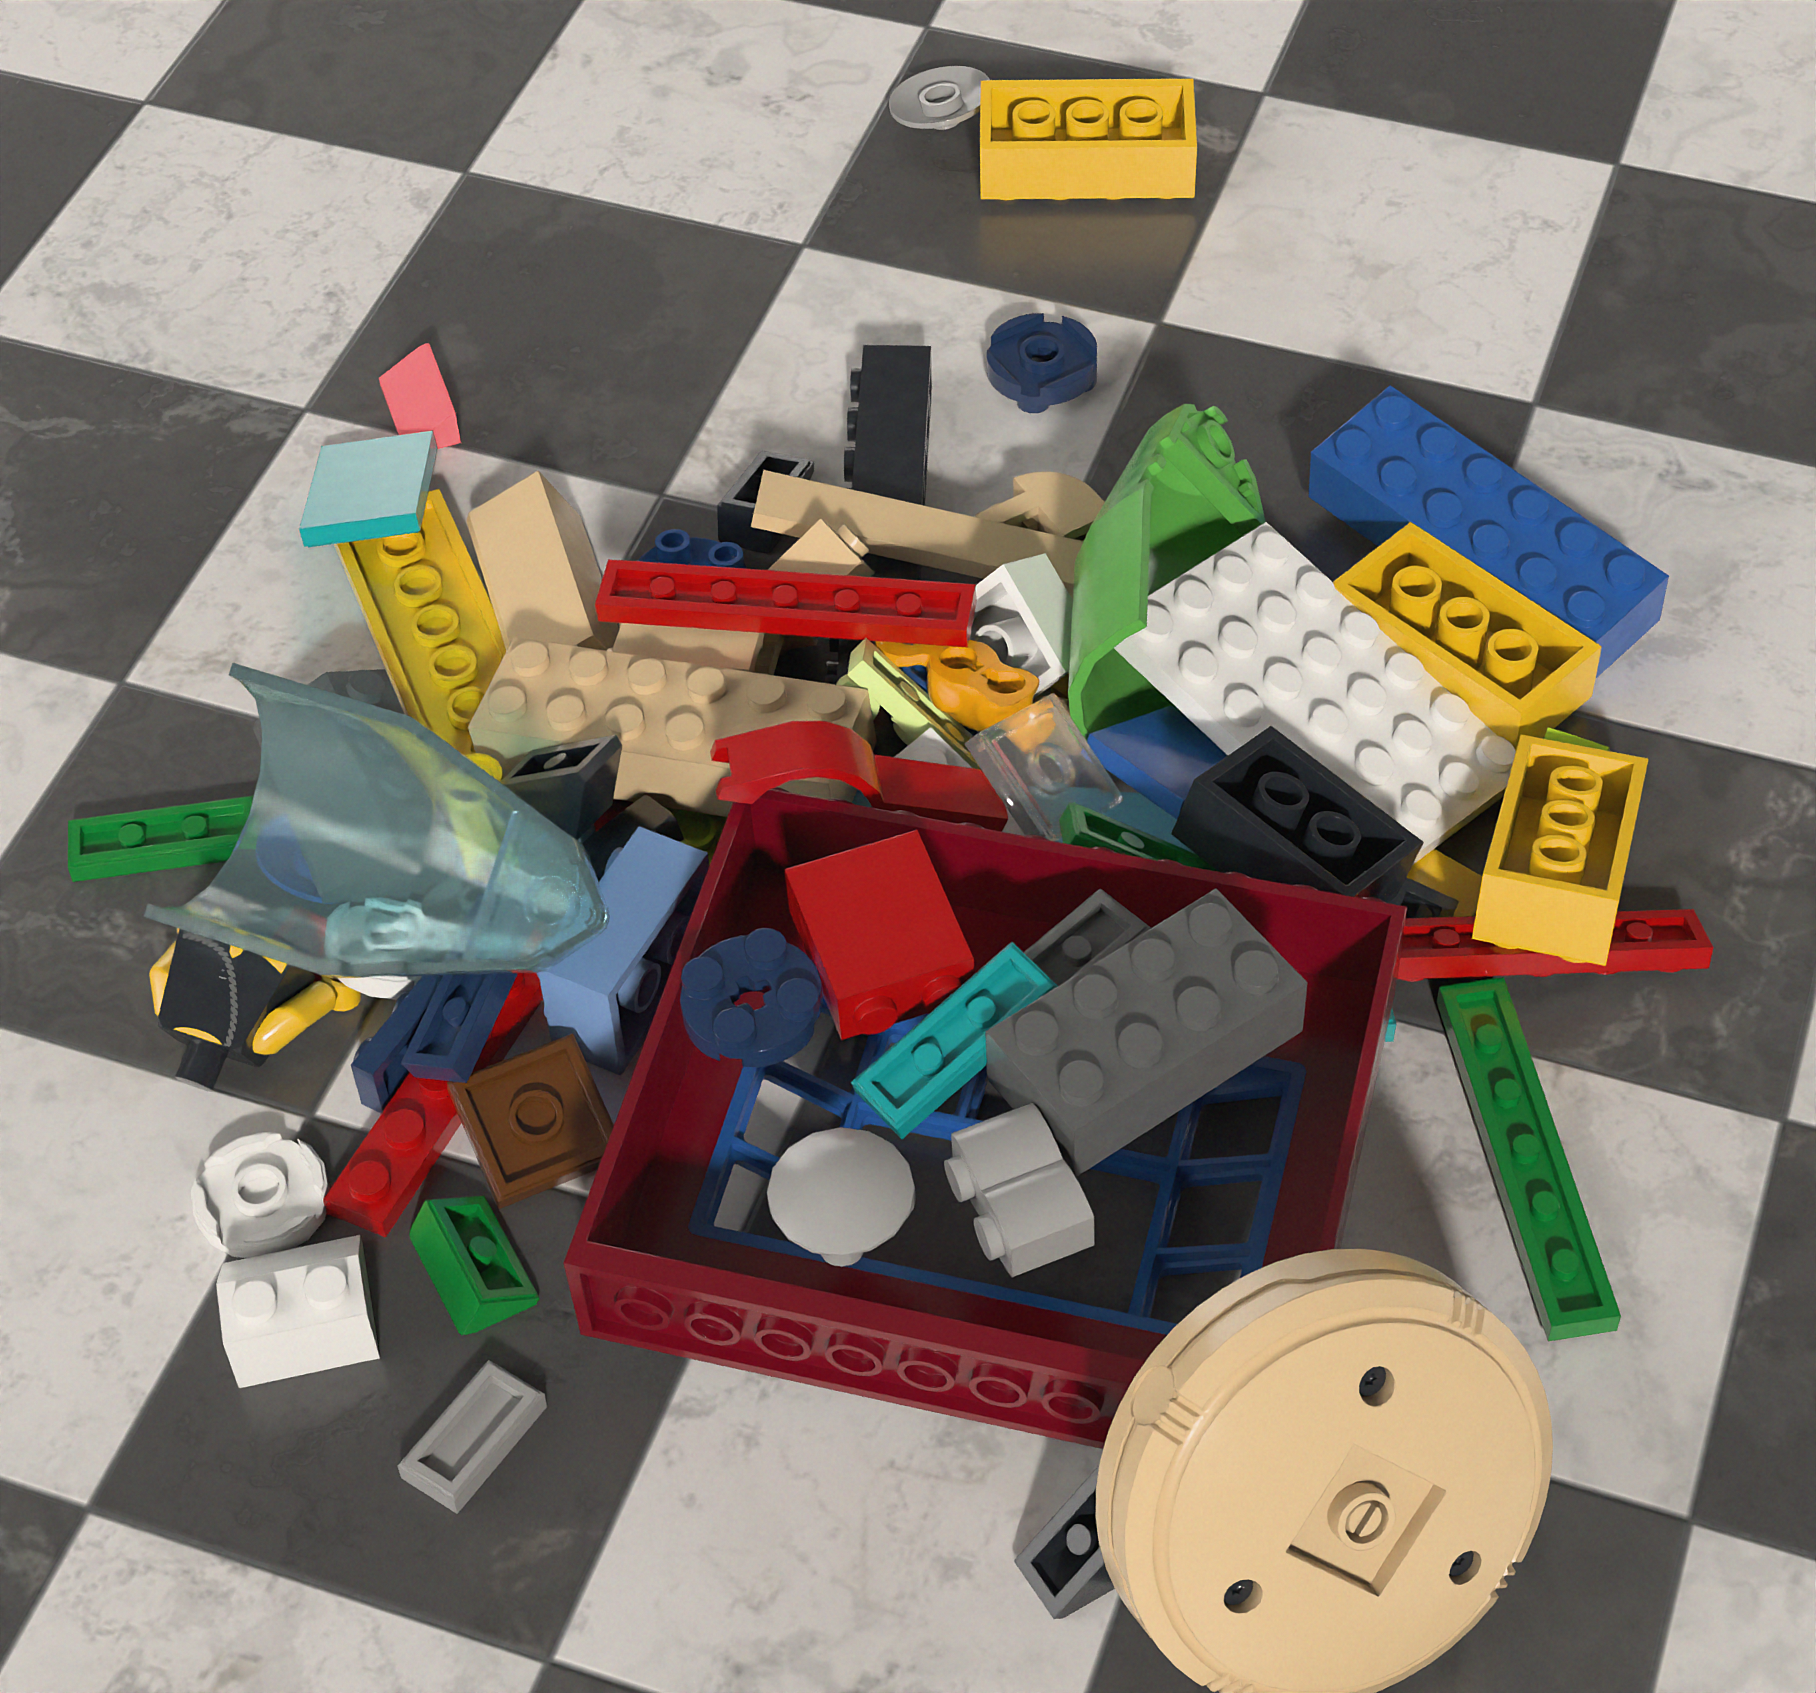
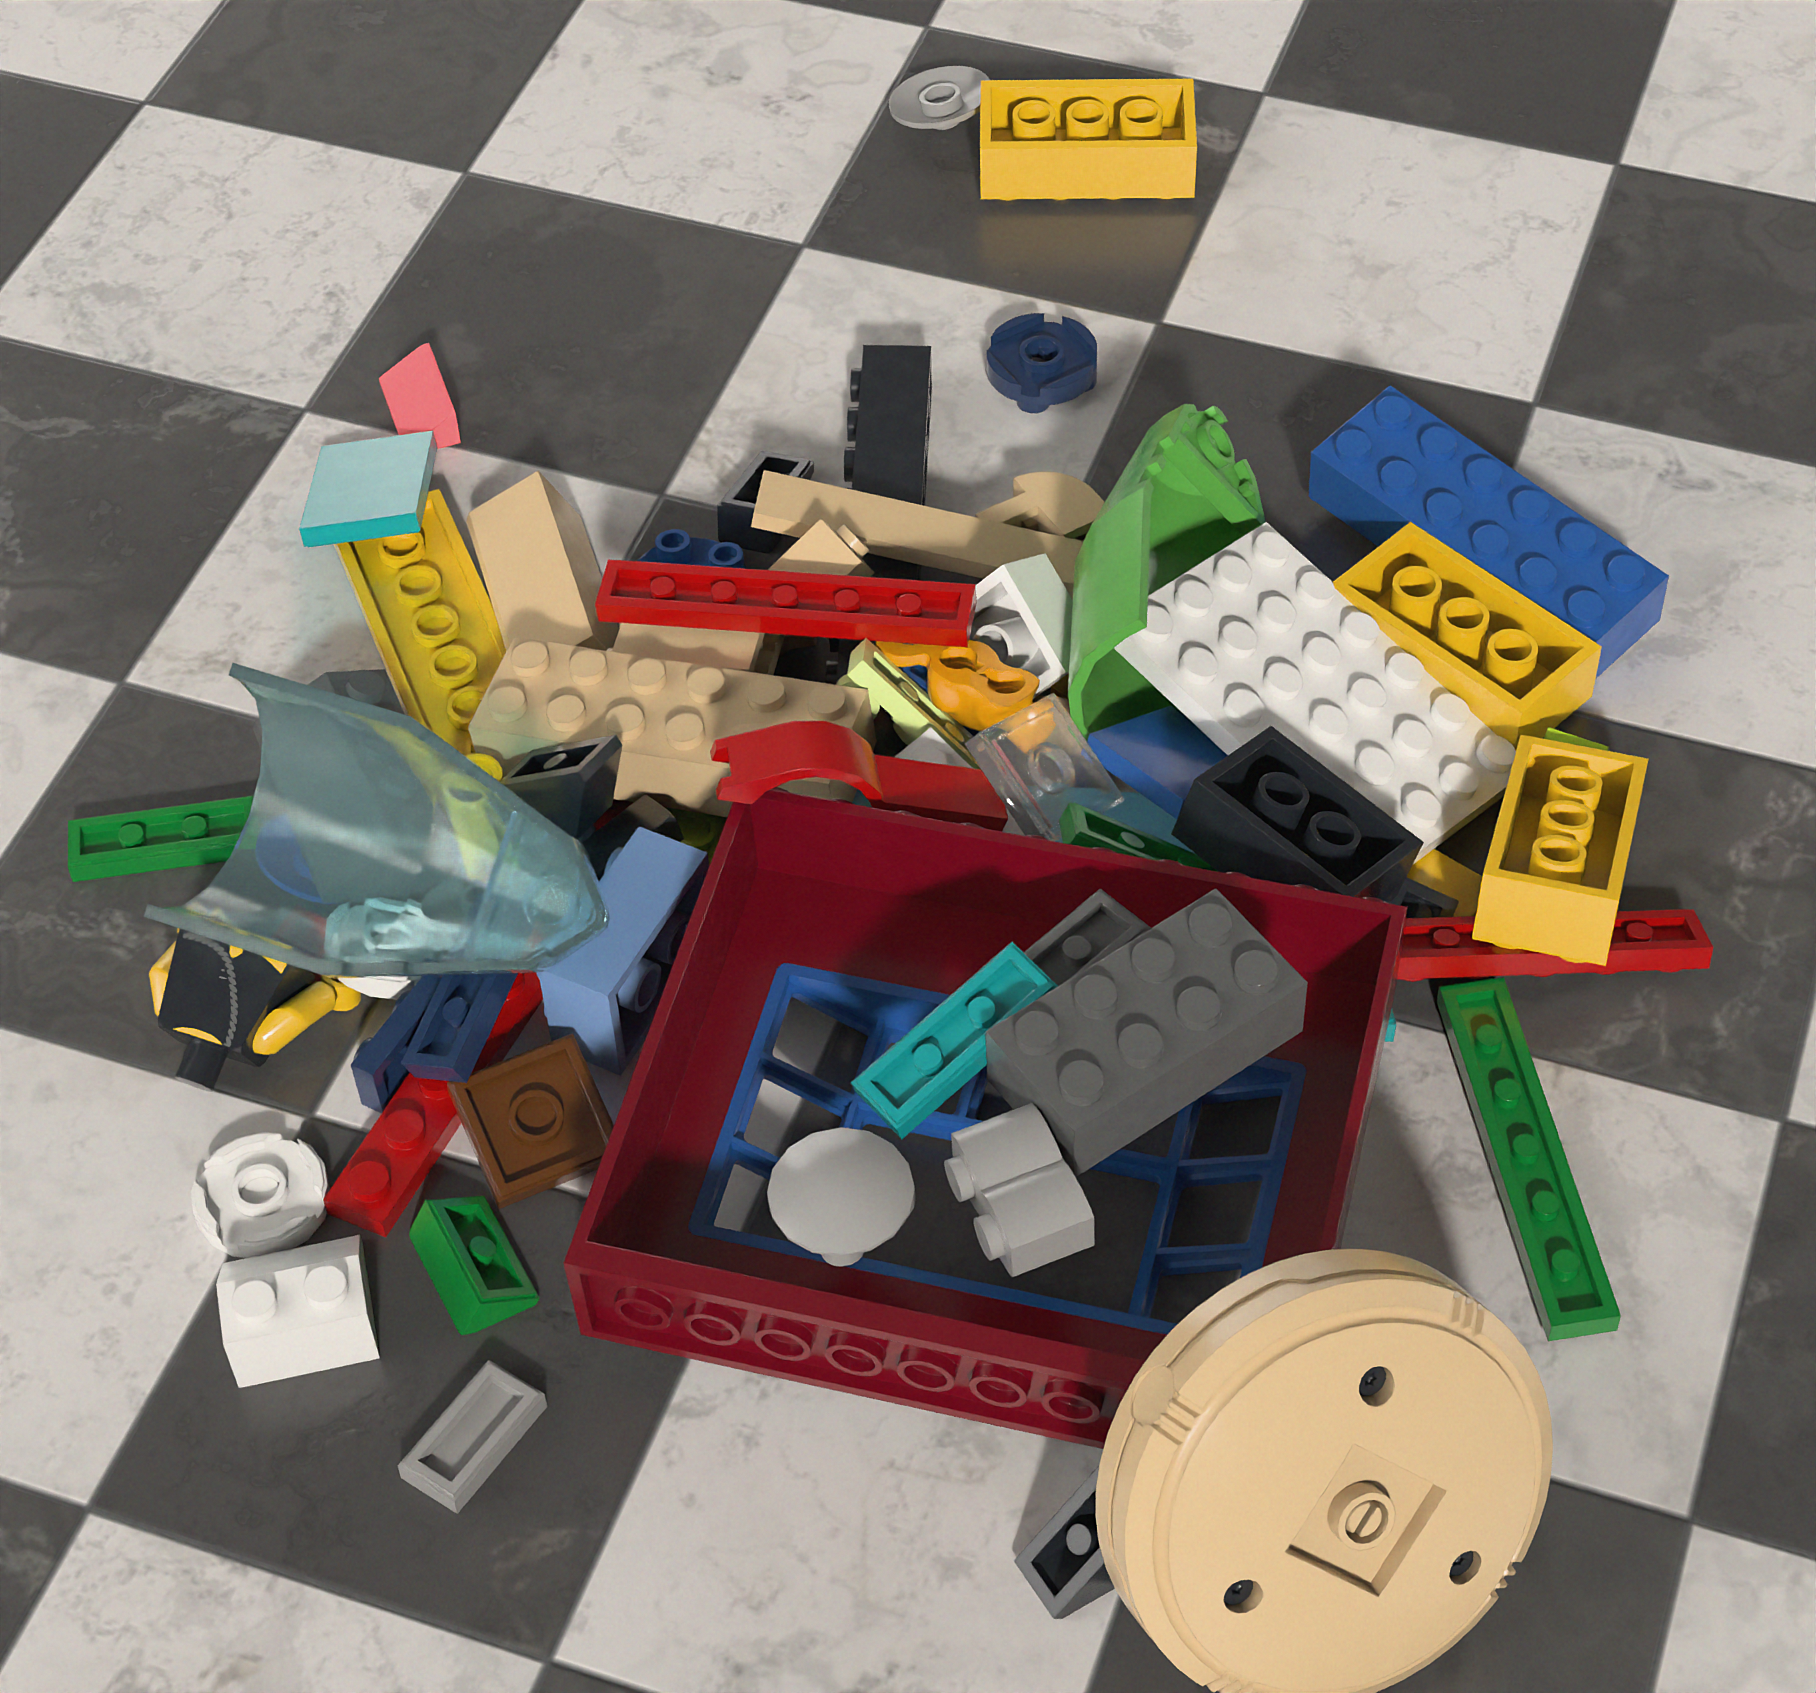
dark blue plate [680,928,823,1068] -> none
red brick [785,830,975,1040] -> none

